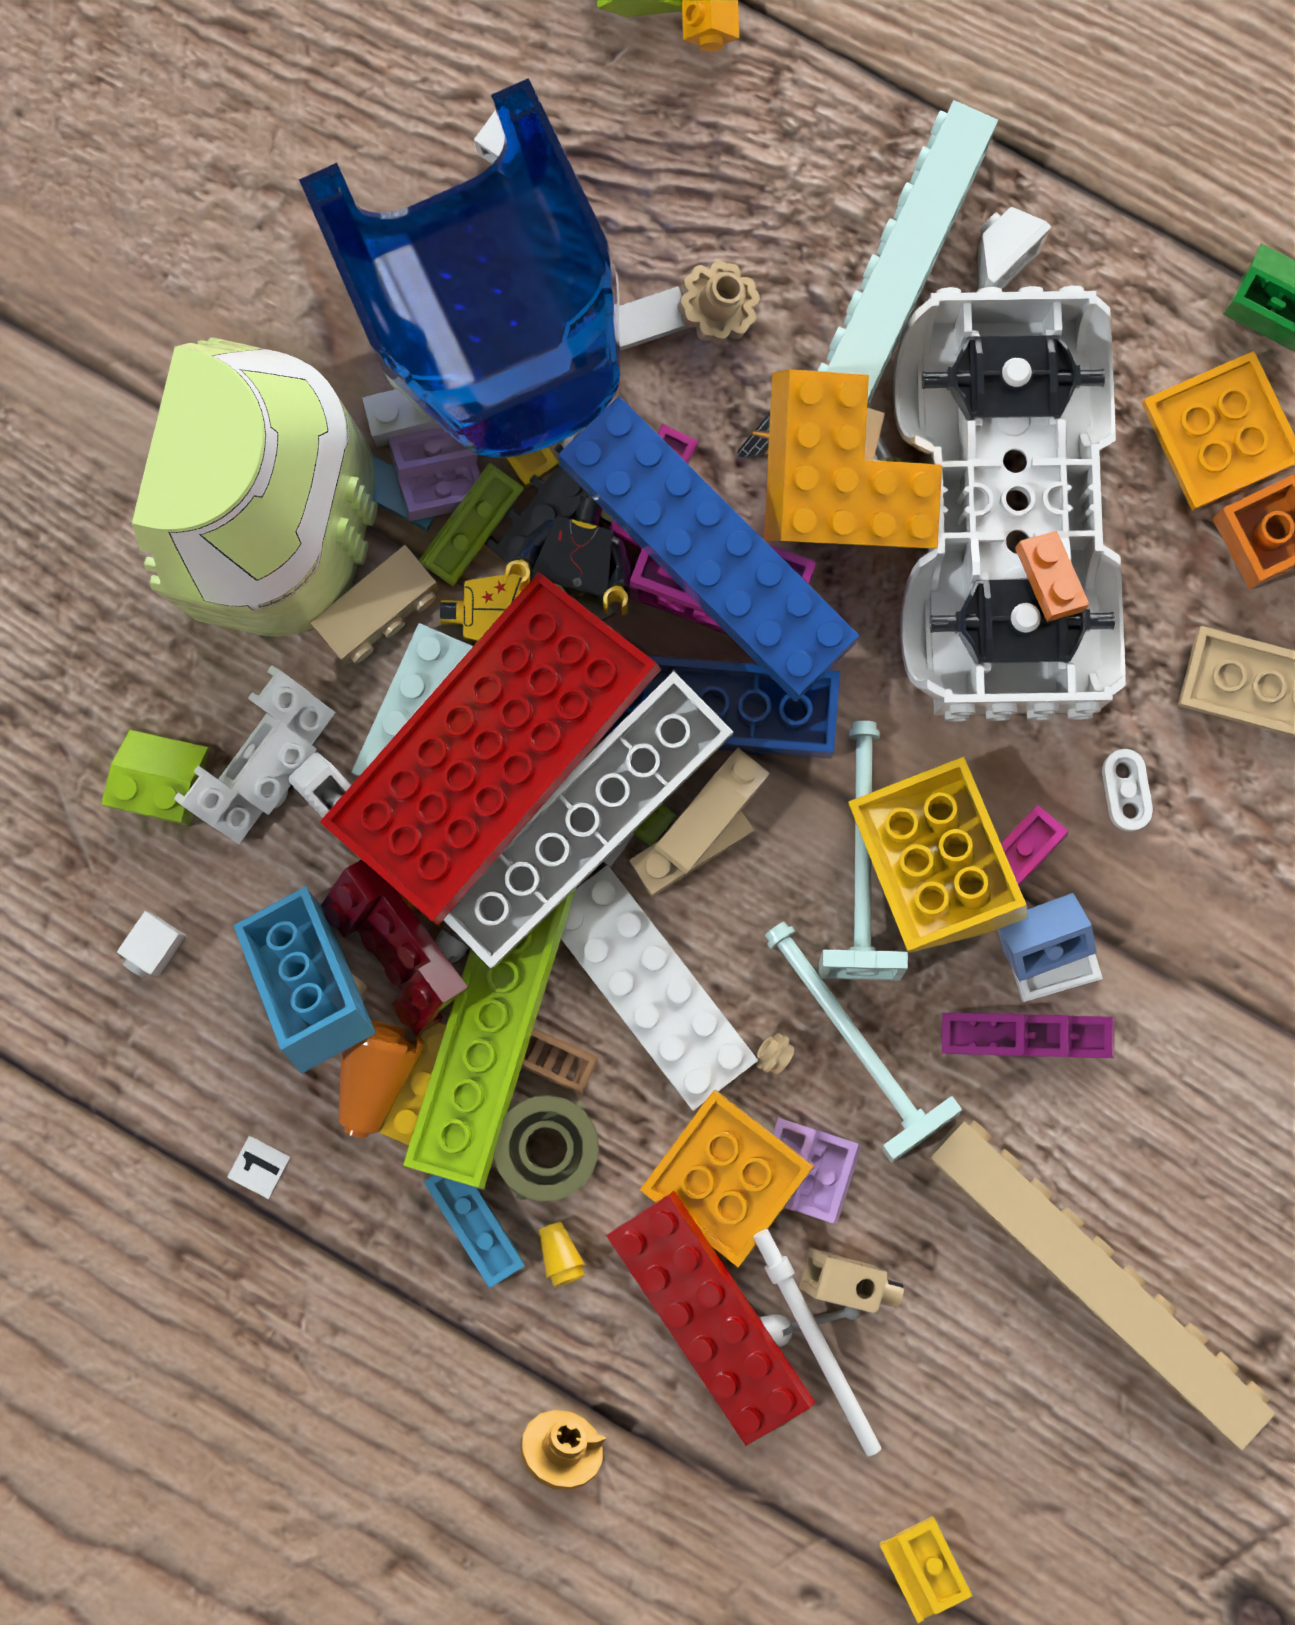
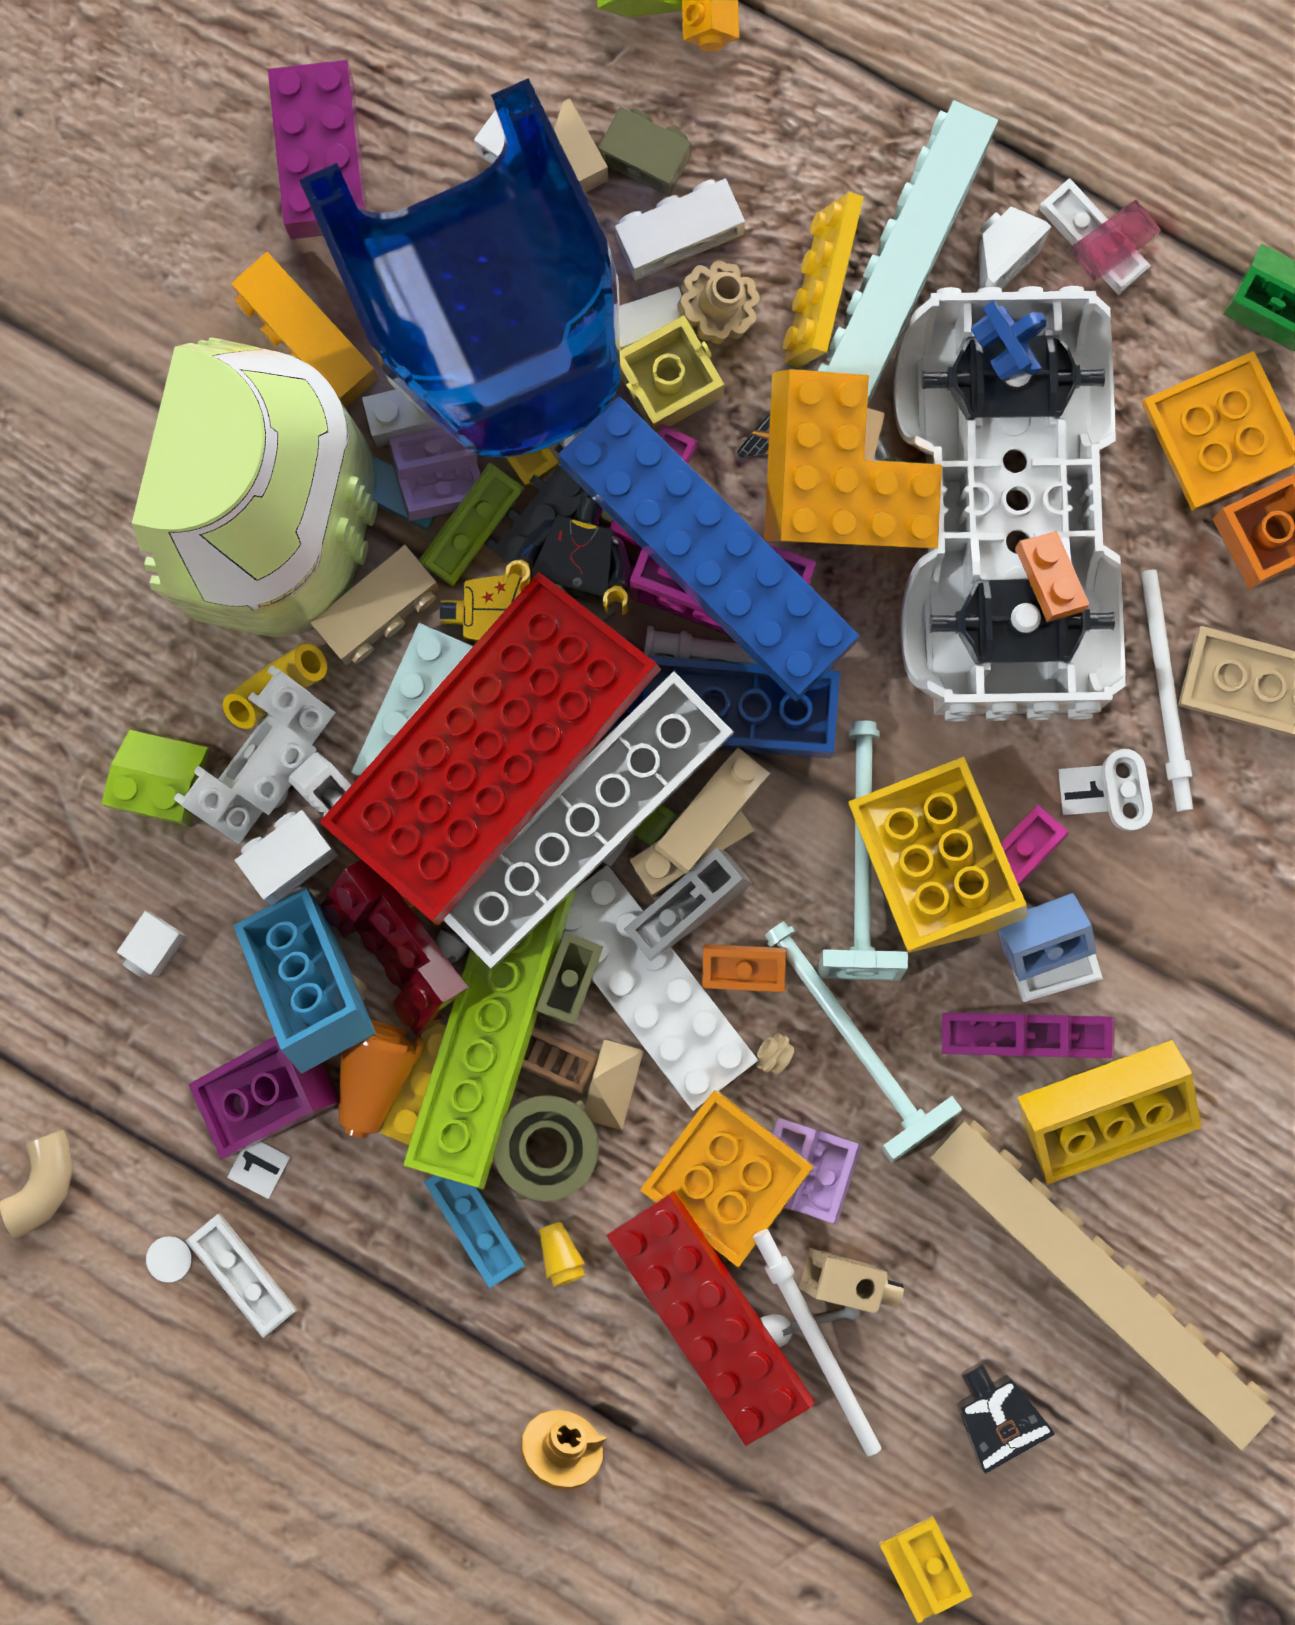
none -> tan cylinder [0,1130,73,1239]
none -> white sticker [146,1236,191,1282]
none -> white tile [186,1213,297,1338]
none -> magenta slope [188,1036,339,1159]
none -> yellow cylinder [222,643,327,729]
none -> light orange brick [231,252,379,408]
none -> white slope [235,810,339,905]
none -> magenta brick [268,60,370,240]
none -> olive slope [535,932,604,1027]
none -> tan slope [544,98,609,202]
none -> tan slope [584,1040,644,1130]
none -> olive brick [598,107,691,197]
none -> white brick [615,178,745,281]
none -> light yellow brick [620,315,724,433]
none -> light grey slope [624,847,752,961]
none -> white pin [644,625,757,664]
none -> orange plate [702,944,787,992]
none -> yellow plate [783,192,864,368]
none -> torso [957,1363,1055,1474]
none -> blue hips [971,300,1047,381]
none -> yellow slope [1017,1040,1201,1185]
none -> white tile [1038,178,1151,295]
none -> white sticker [1058,766,1108,815]
none -> clear pink plate [1070,199,1161,282]
none -> white bar [1141,570,1193,812]

